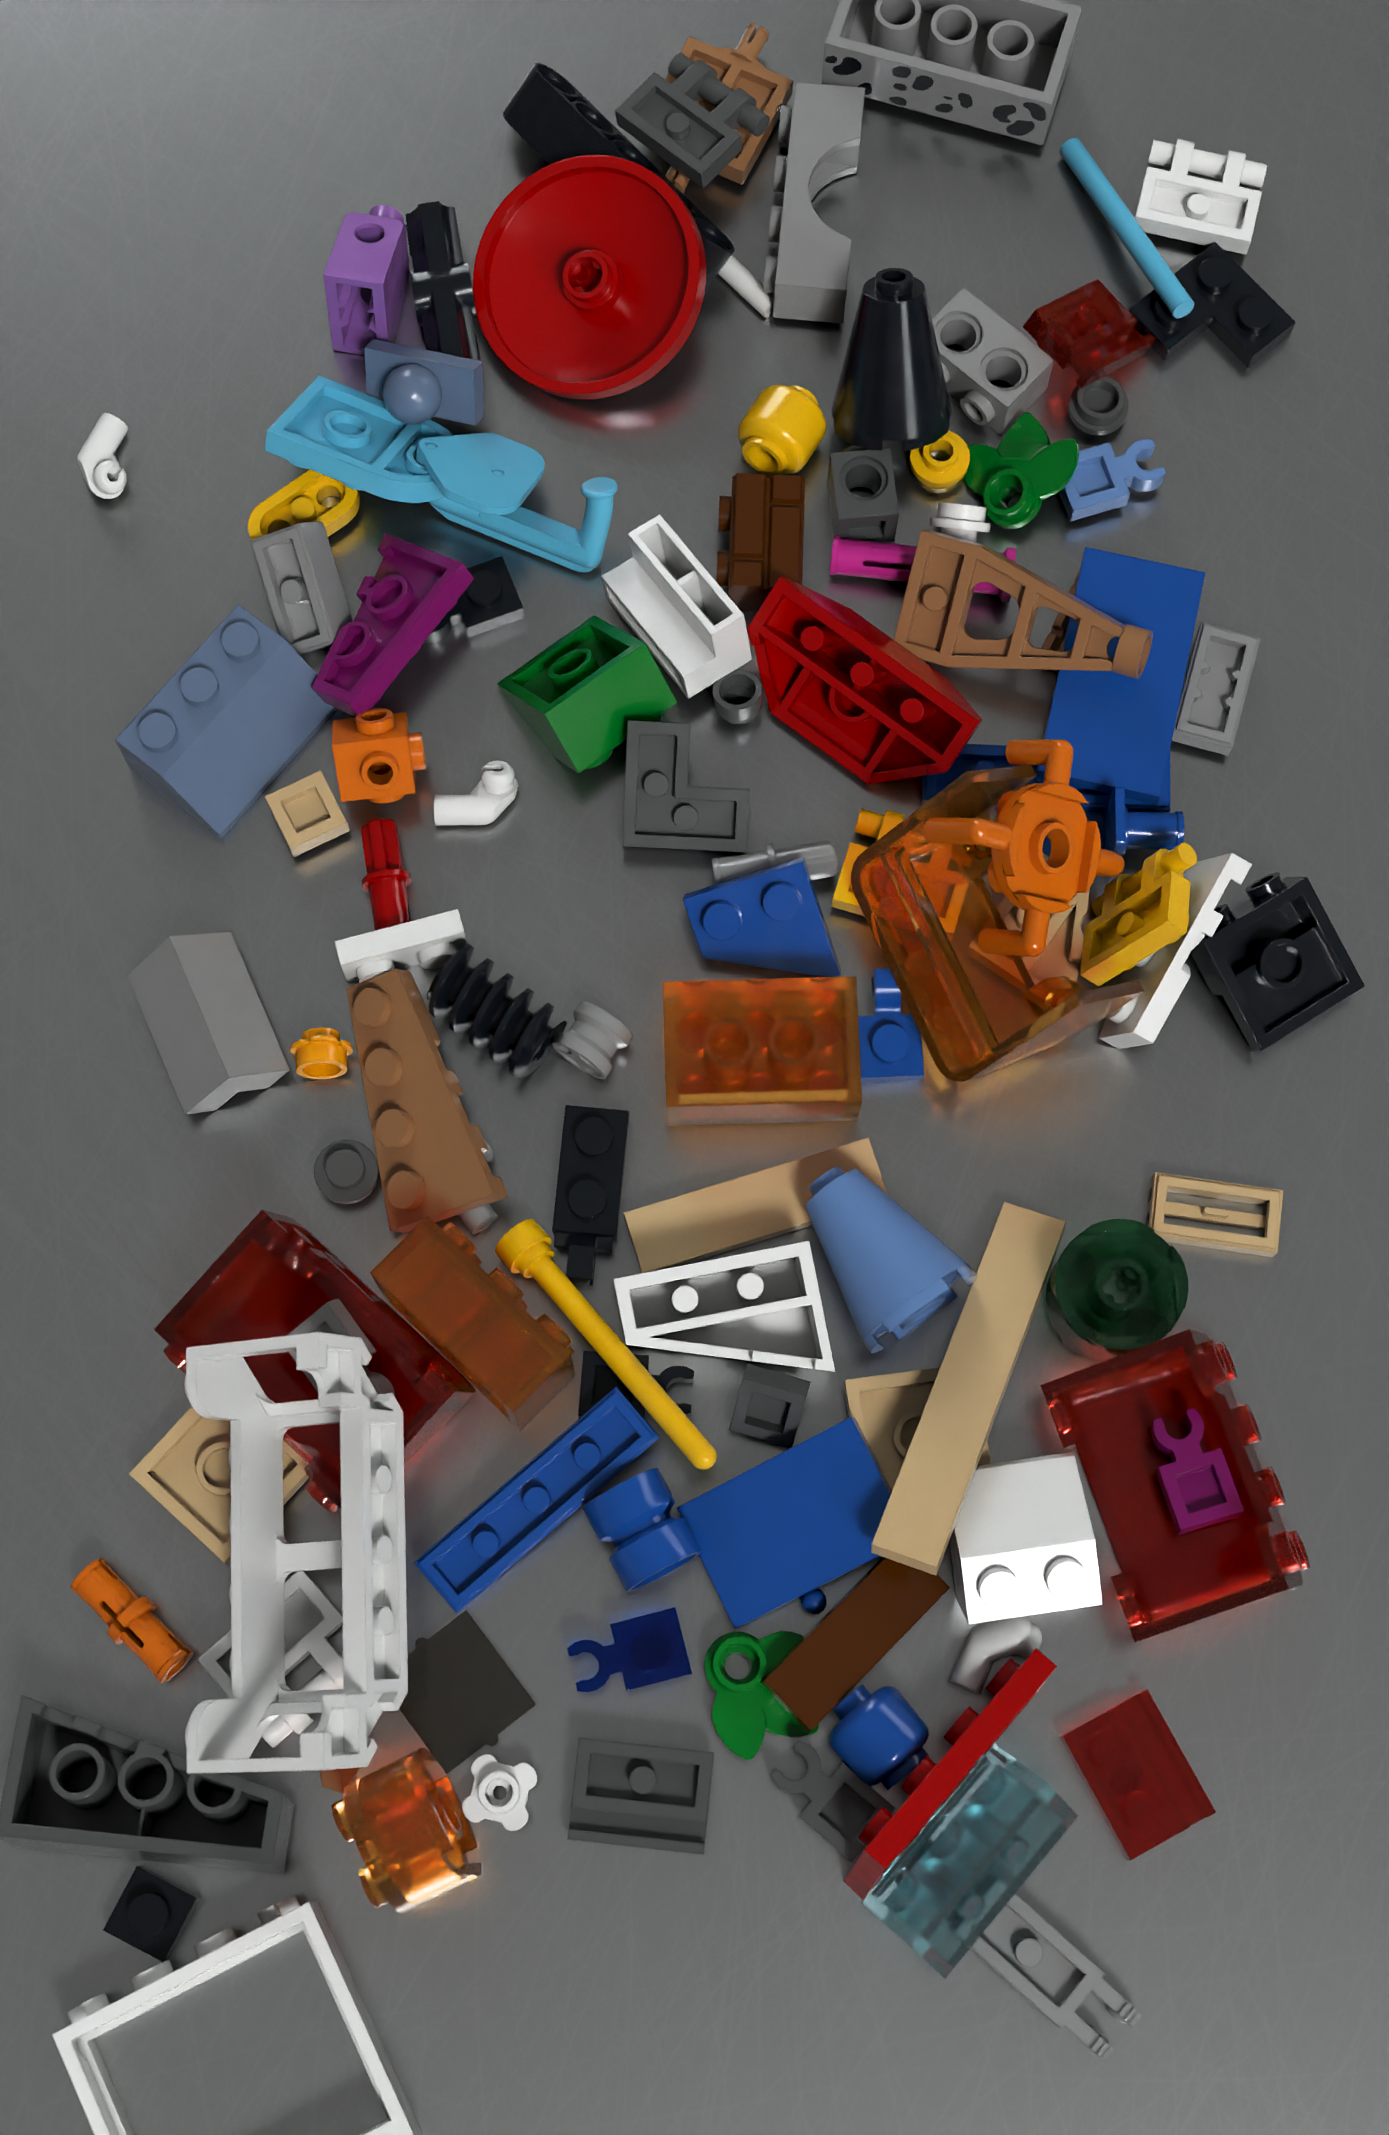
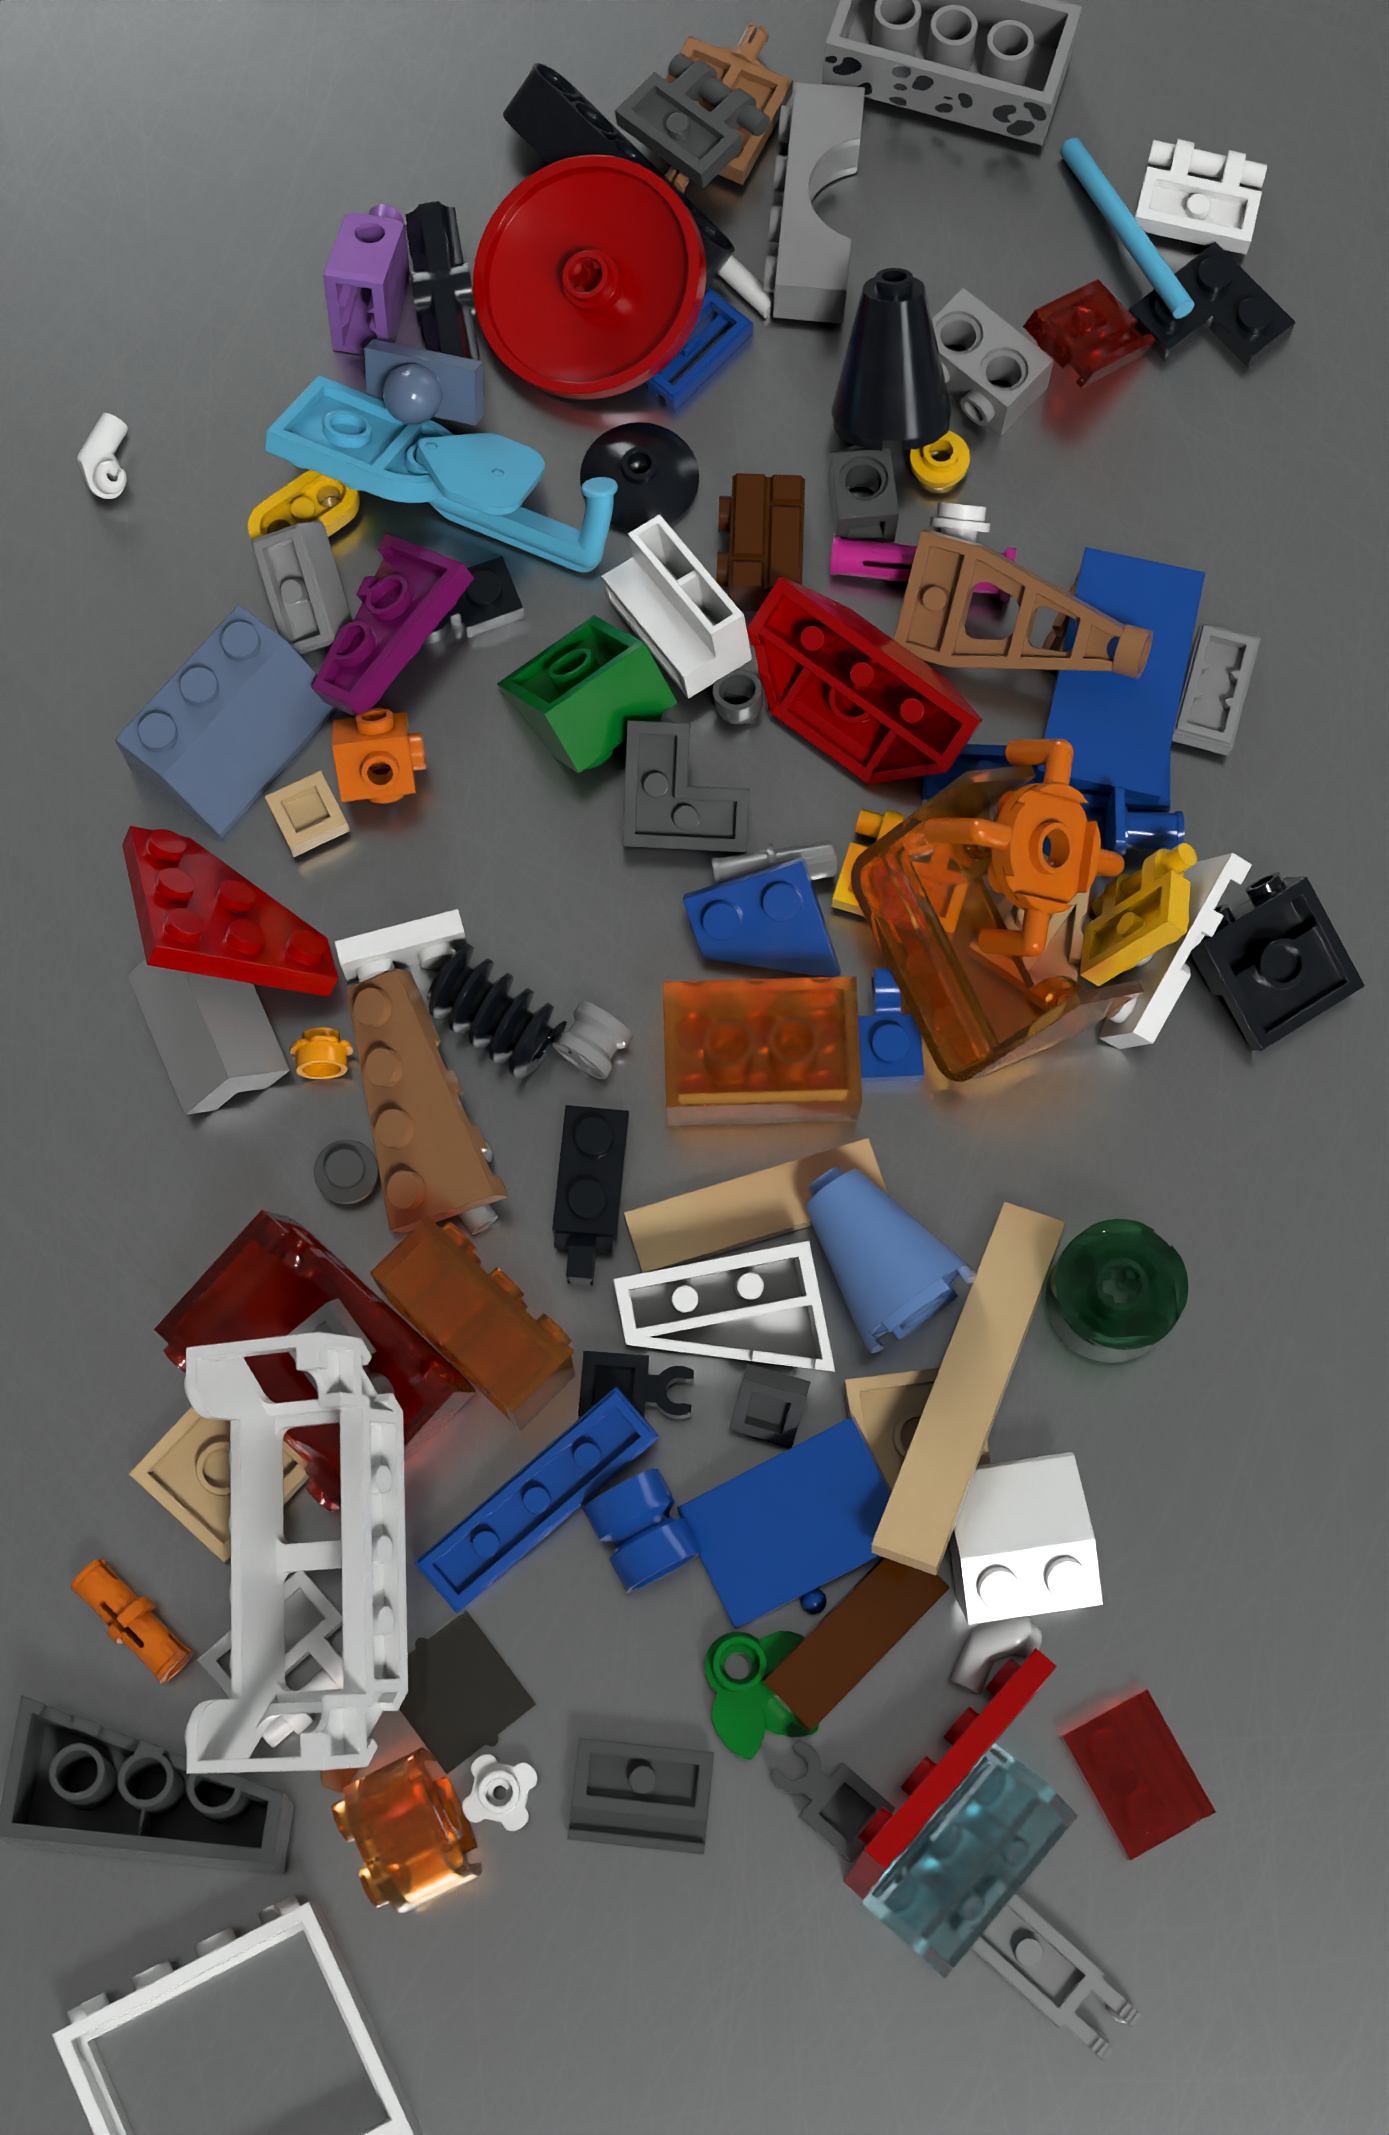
black plate [103,1866,201,1962] -> none
red axle [361,818,412,931] -> none
white arm [434,760,518,826] -> none
yellow piece [495,1219,717,1470] -> none
clear blue plate [567,1607,692,1693] -> none
yellow head [738,384,826,476] -> none
blue head [828,1684,929,1790] -> none
green plate [964,412,1079,529] -> none
clear red windscreen [1040,1329,1310,1642] -> none
medium blue plate [1059,439,1166,522] -> none
dark grey plate [1068,375,1129,435] -> none
tan tile [1145,1172,1283,1257] -> none
magenta plate [1151,1408,1244,1535] -> none
none -> red plate [122,826,338,997]
none -> black dish [580,422,699,533]
none -> blue tile [645,287,753,412]

